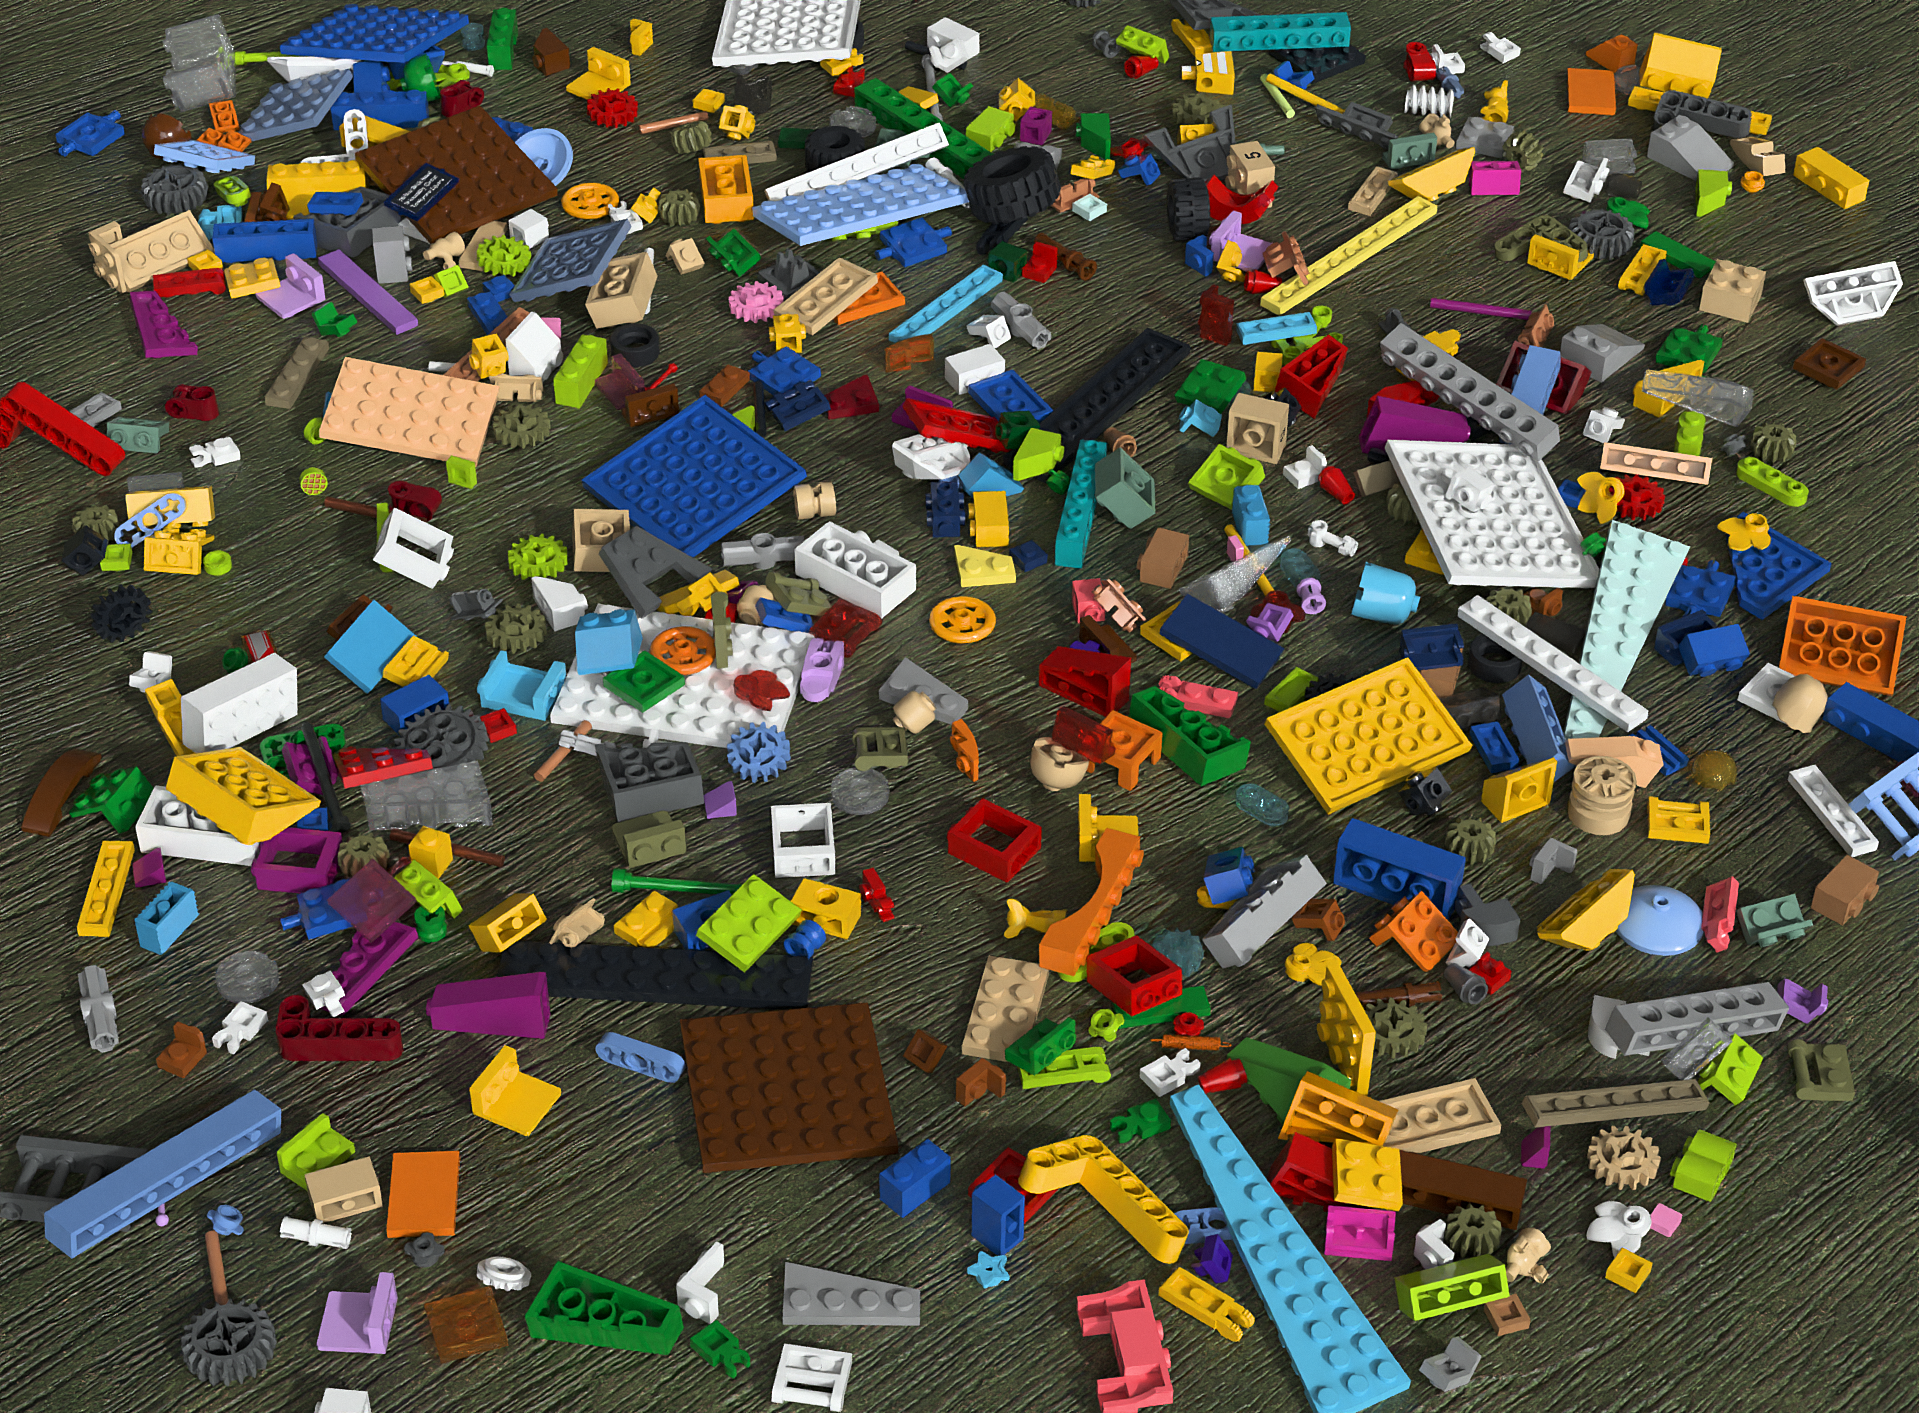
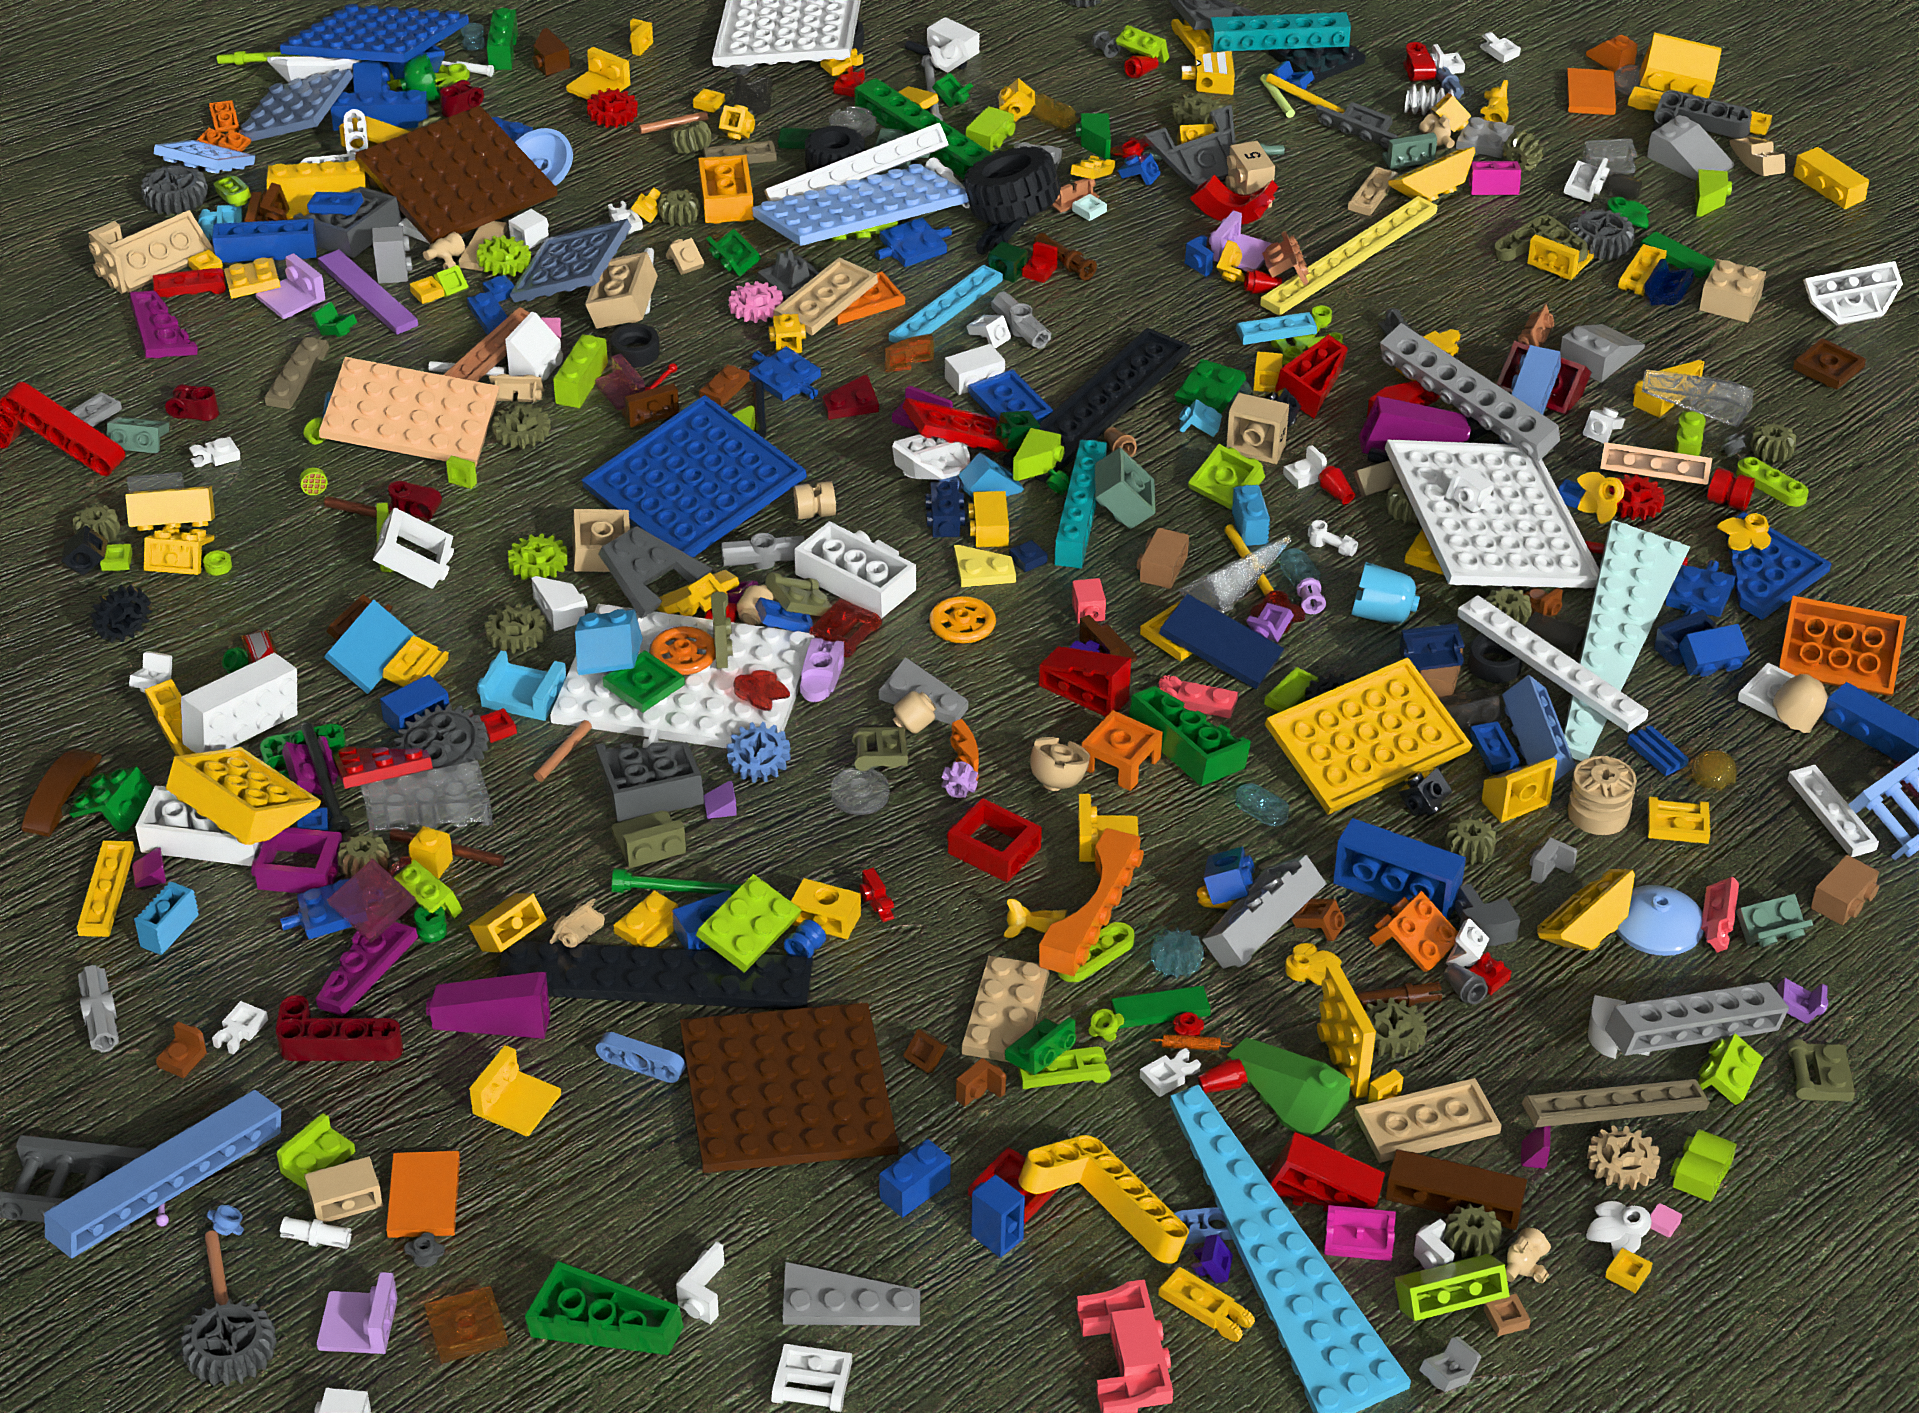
blue plate [55,110,125,157] -> none
beam [114,493,187,548] -> none
reddish brown cylinder [142,113,192,159] -> none
clear windscreen [163,14,236,112] -> none
clear tile [215,951,279,1004] -> none
white plate [302,971,345,1017] -> none
piece [384,163,459,221] -> none
dark grey hinge [449,589,503,621] -> none
yellow brick [469,333,509,379] -> none
white gear [477,1257,531,1291] -> none
light grey axle [559,730,616,756] -> none
light orange plate [561,183,619,219] -> none
green plate [690,1320,750,1378] -> none
dark blue plate [765,380,831,431] -> none
white window [771,803,835,878] -> none
medium azure plate [966,1251,1010,1288] -> none
magenta brick [1020,107,1052,145] -> none
clear red bracket [1051,706,1116,764] -> none
red window [1086,935,1182,1017] -> none
hinge [1092,579,1146,633] -> none
green plate [1110,1098,1171,1143] -> none
black tyre [1167,177,1210,241] -> none
clear red bracket [1198,284,1234,346] -> none
bright pink piece [1227,535,1244,565] -> none
light orange wedge [1278,1071,1398,1146] -> none
yellow plate [1332,1138,1403,1212] -> none
magenta bar [1430,298,1532,320] -> none
light nougat slope [1565,736,1664,788] -> none
green plate [1580,532,1606,557] -> none
green plate [1656,324,1722,373] -> none
clear plate [1661,1017,1733,1080] -> none
light orange plate [1740,171,1765,192] -> none
none -> lavender gear [941,761,978,798]
none -> yellow plate [1368,1069,1403,1104]
none -> yellow brick [1431,93,1471,132]
none -> red wheel [1707,467,1755,512]

